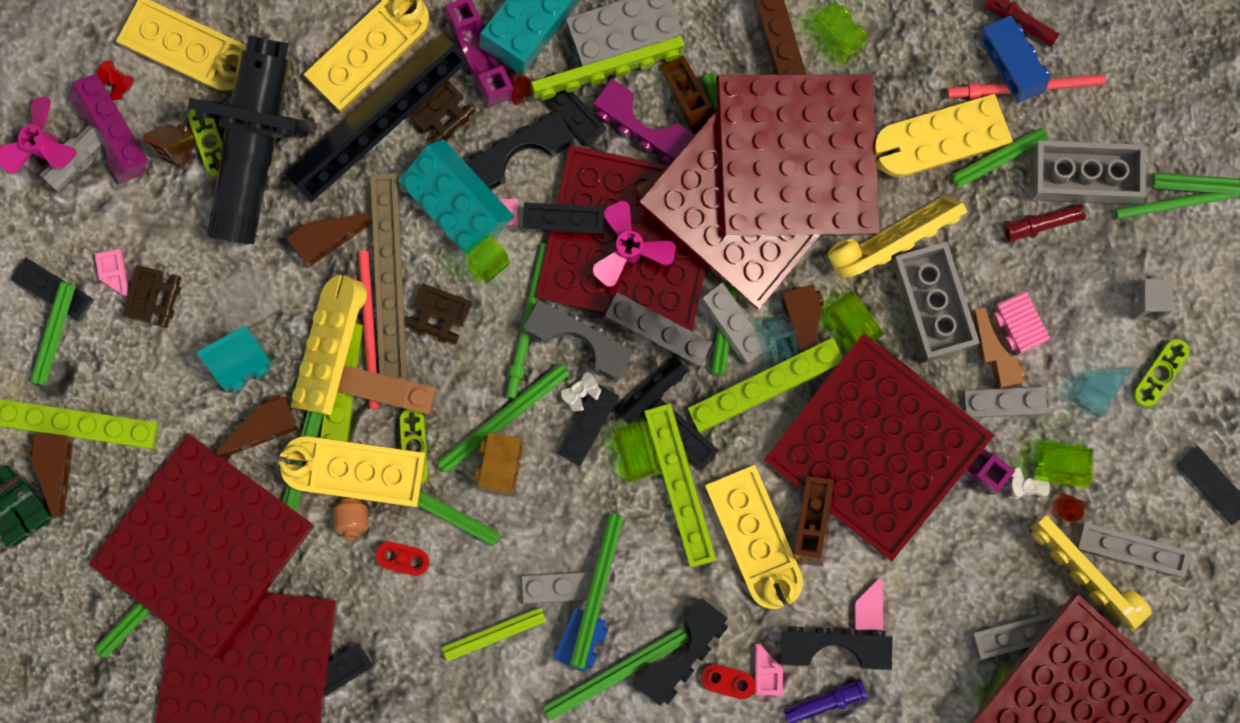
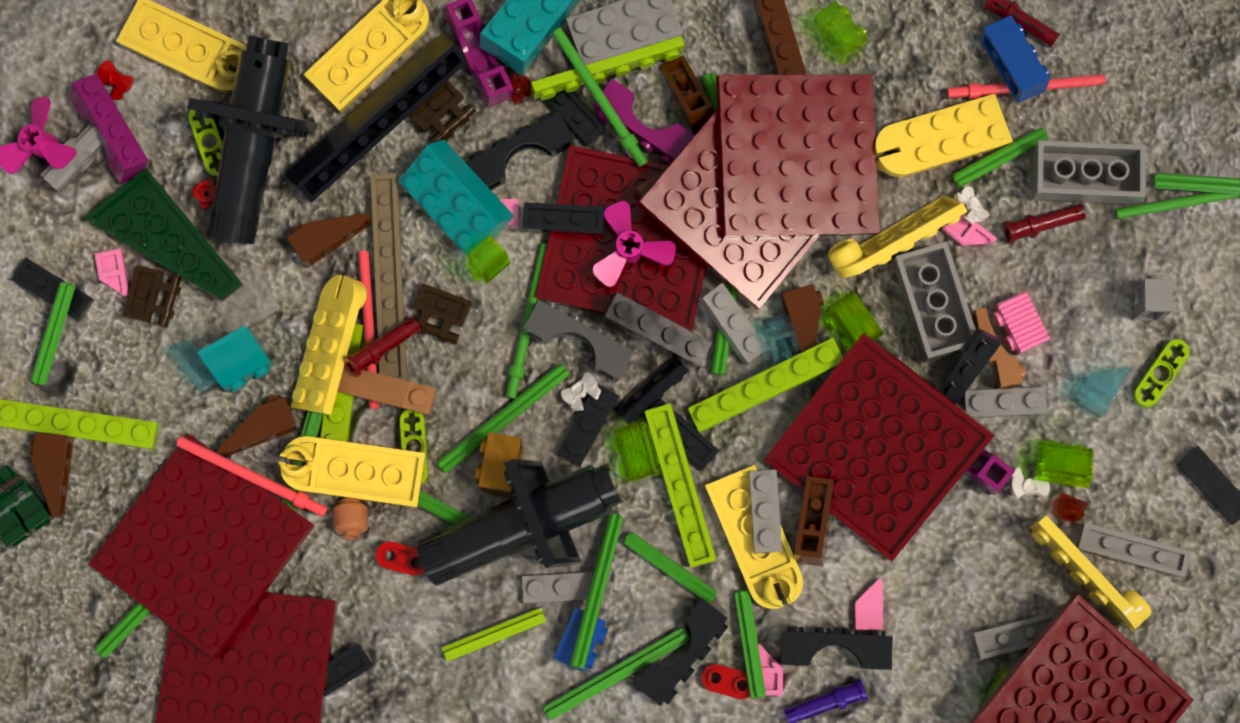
reddish brown slope [142,124,197,169] -> none
none -> dark green wing [84,168,243,302]
none -> clear light blue slope [169,340,218,393]
none -> coral bar [176,436,328,517]
none -> red plate [191,178,215,210]
none -> dark red pin [343,317,421,377]
none -> black piece [417,459,624,586]
none -> bright green bar [552,27,648,168]
none -> bright green axle [623,532,717,604]
none -> bright green axle [734,590,766,699]
none -> light grey plate [749,470,782,554]
none -> black plate [934,328,1001,404]
none -> bright pink tile [941,214,997,247]
none -> white piece [954,186,990,224]

